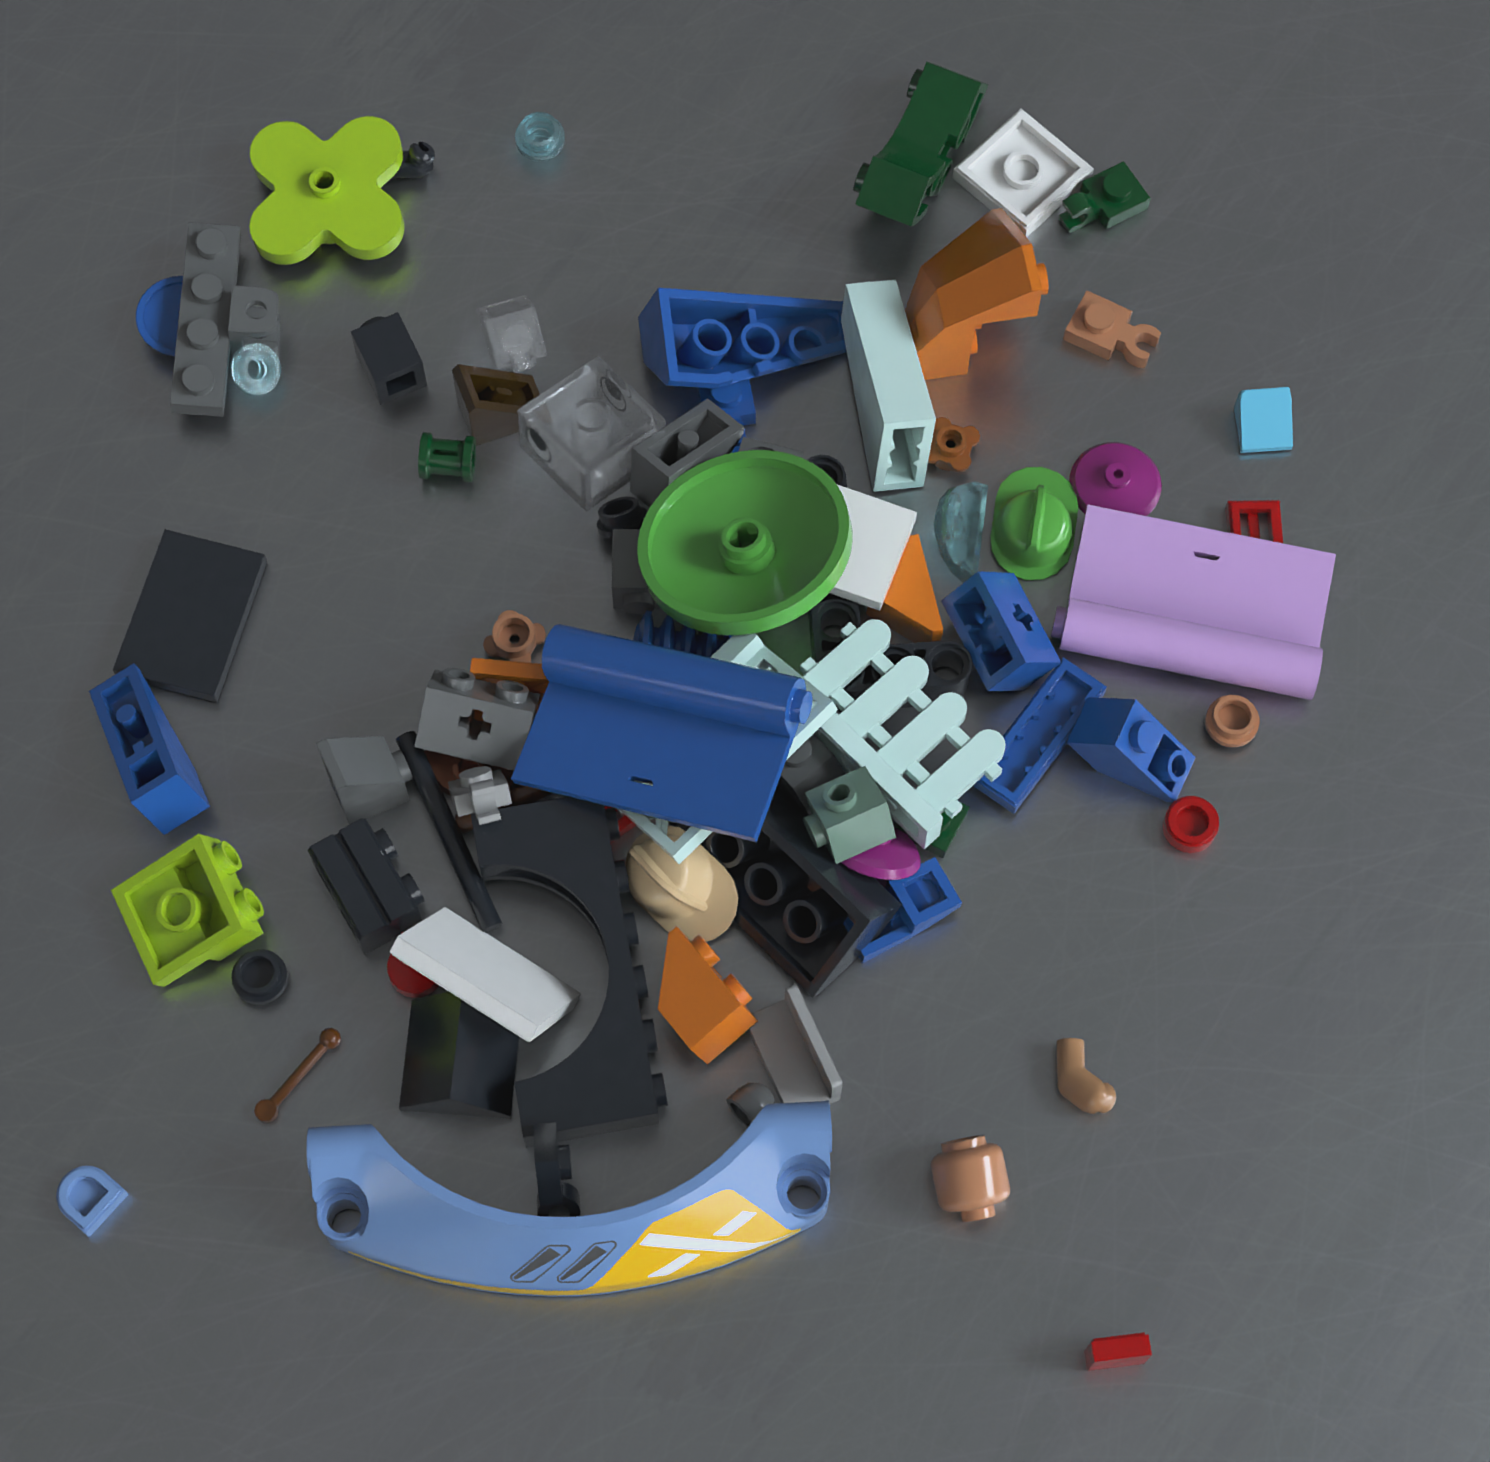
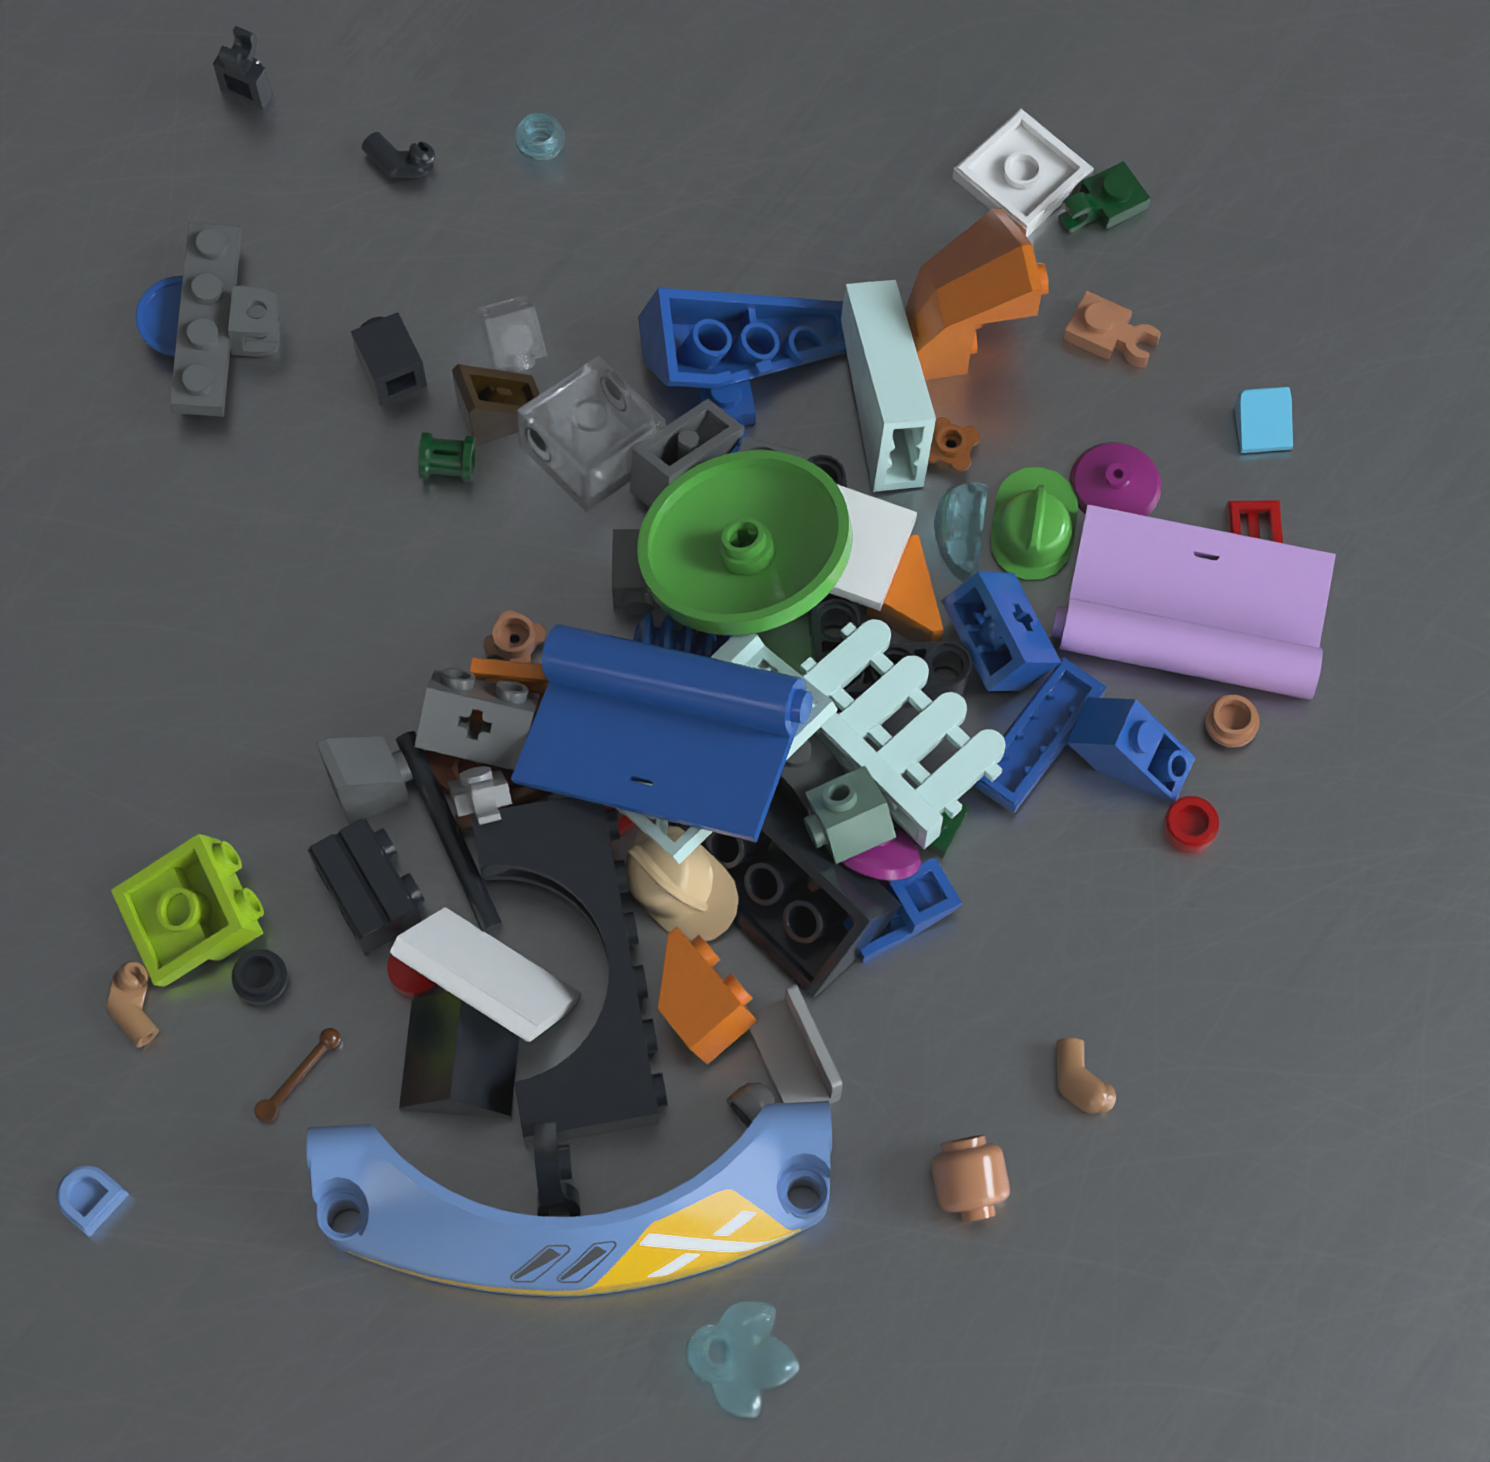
blue slope [89,663,210,835] -> none
black tile [113,529,267,703] -> none
clear light blue plate [230,343,281,395] -> none
lime plant [249,116,404,265] -> none
black plate [596,496,647,540] -> none
dark green brick [853,62,989,226] -> none
red tile [1084,1332,1152,1371] -> none
none -> medium nougat arm [106,961,159,1048]
none -> black plate [213,26,273,110]
none -> clear light blue plate [685,1301,799,1418]

